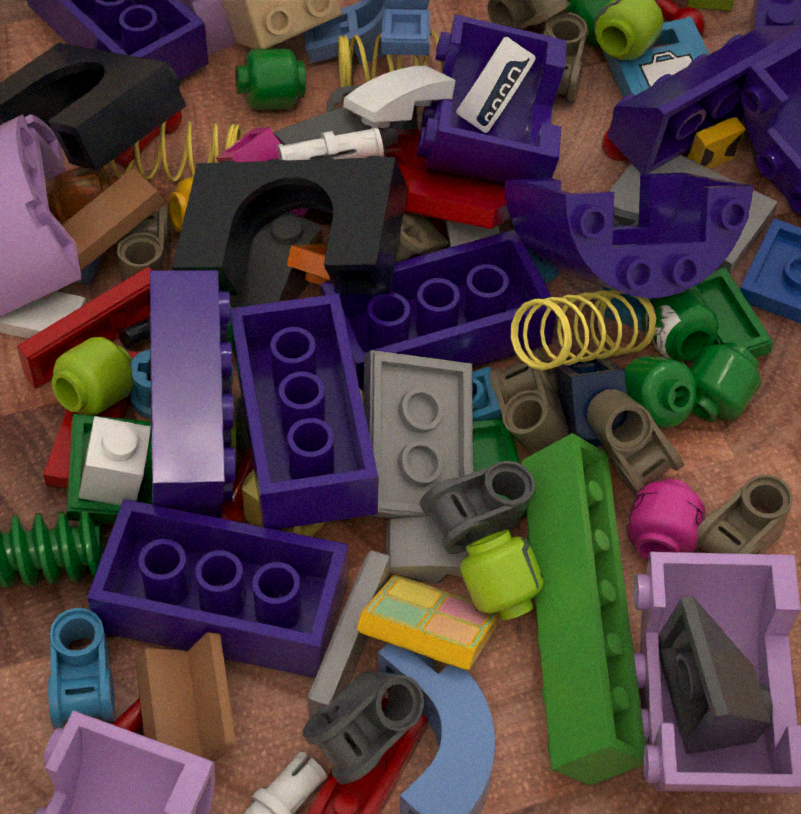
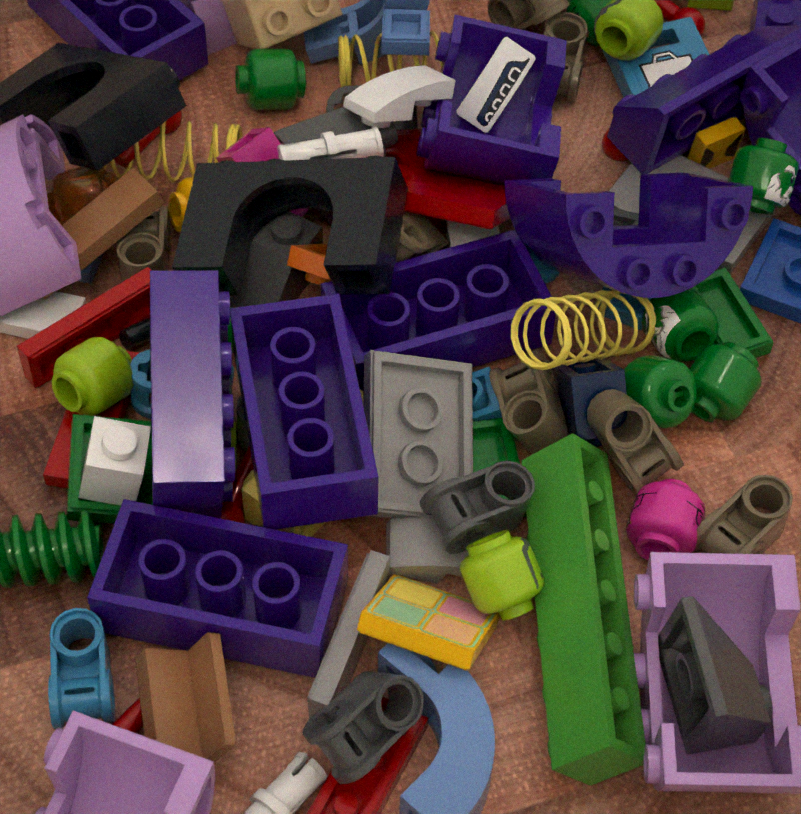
none -> green head [728,138,799,215]

